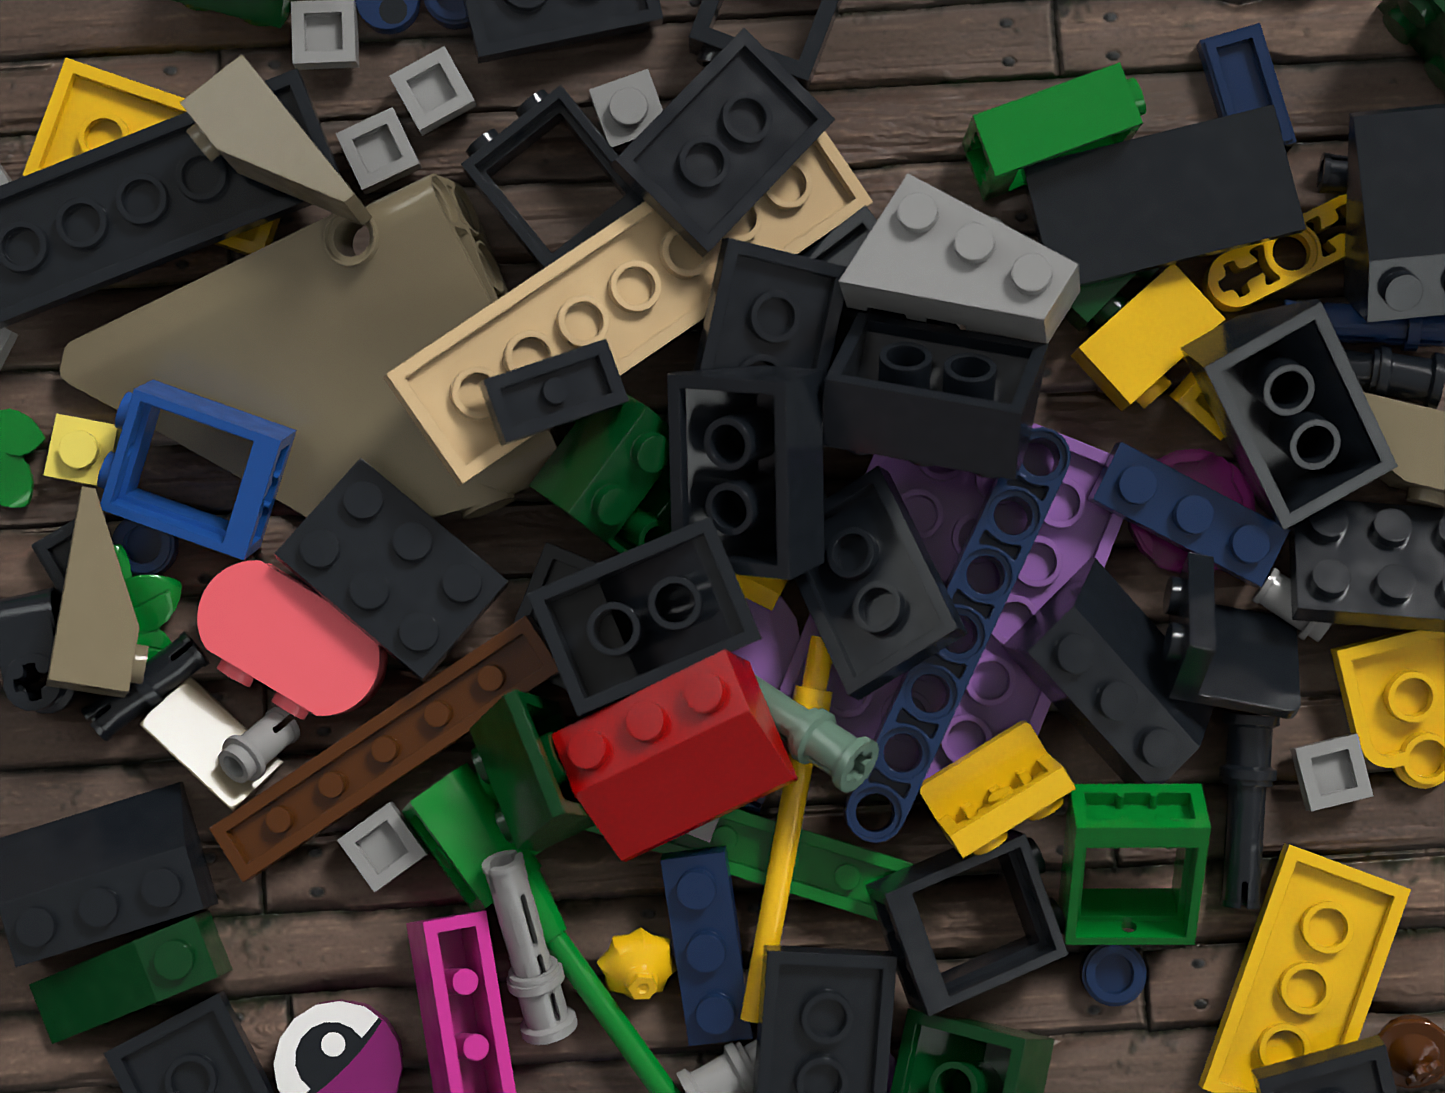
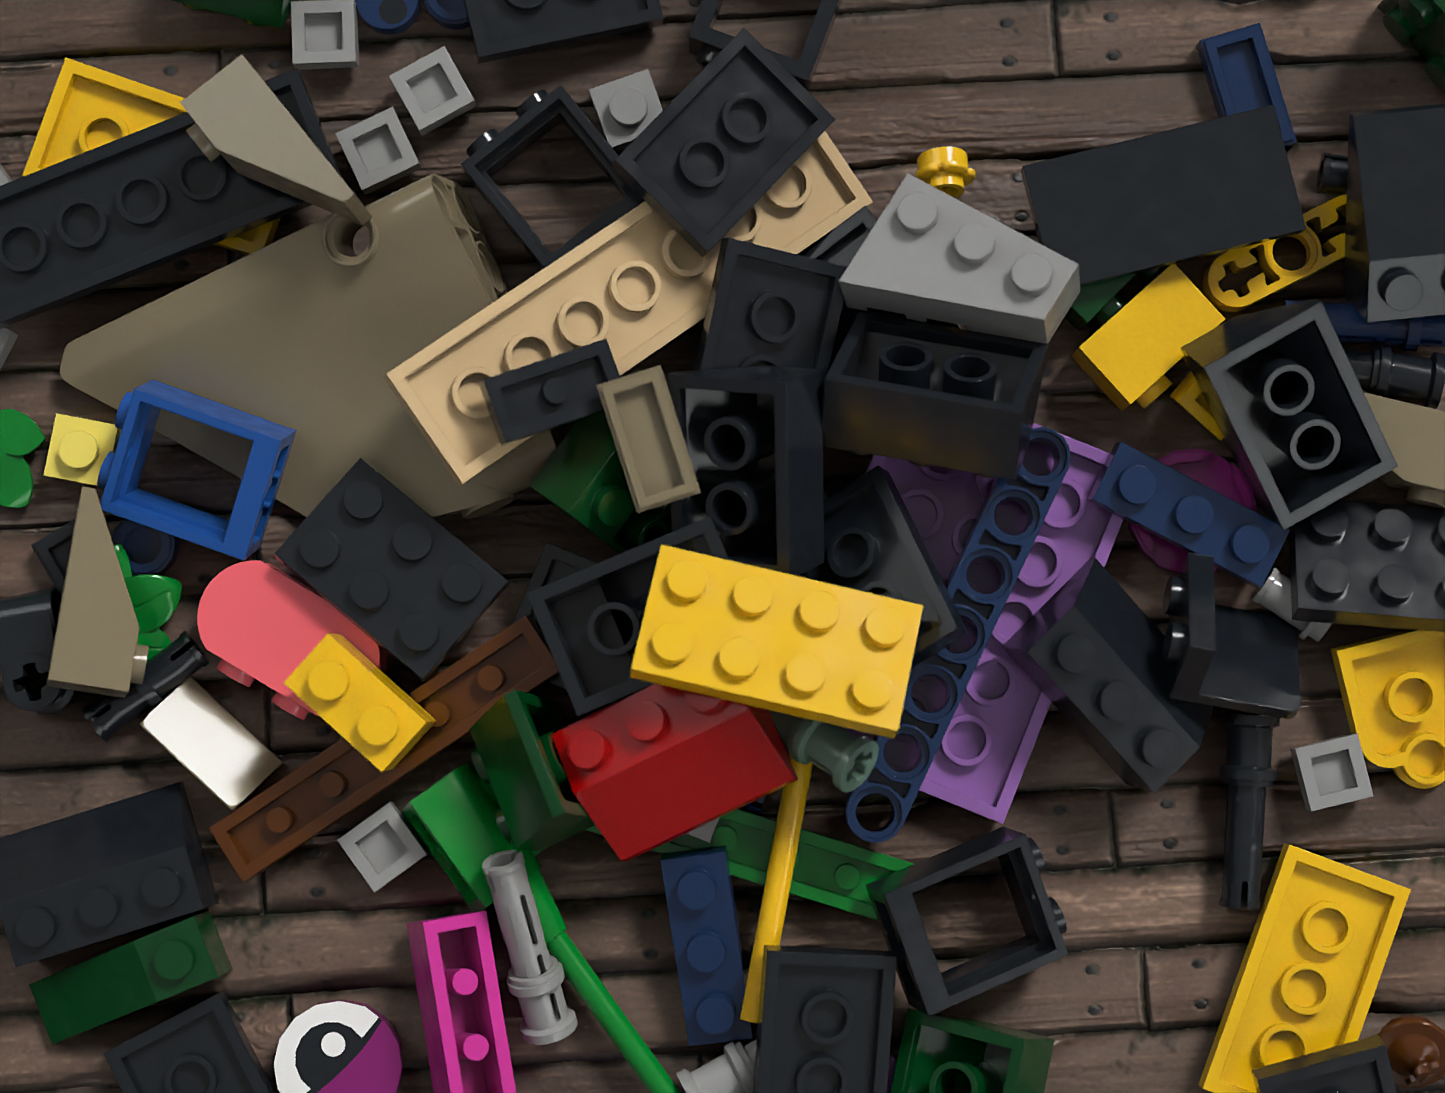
light grey pin [218,707,300,783] -> none
yellow piece [597,927,677,1000] -> none
yellow bracket [918,720,1076,858] -> none
green window [961,62,1146,201] -> none
green window [1059,784,1211,945] -> none
dark blue tile [1079,945,1147,1006] -> none
none -> yellow brick [283,633,437,772]
none -> dark tan tile [596,365,701,513]
none -> yellow plate [630,545,923,739]
none -> yellow plate [915,147,976,199]

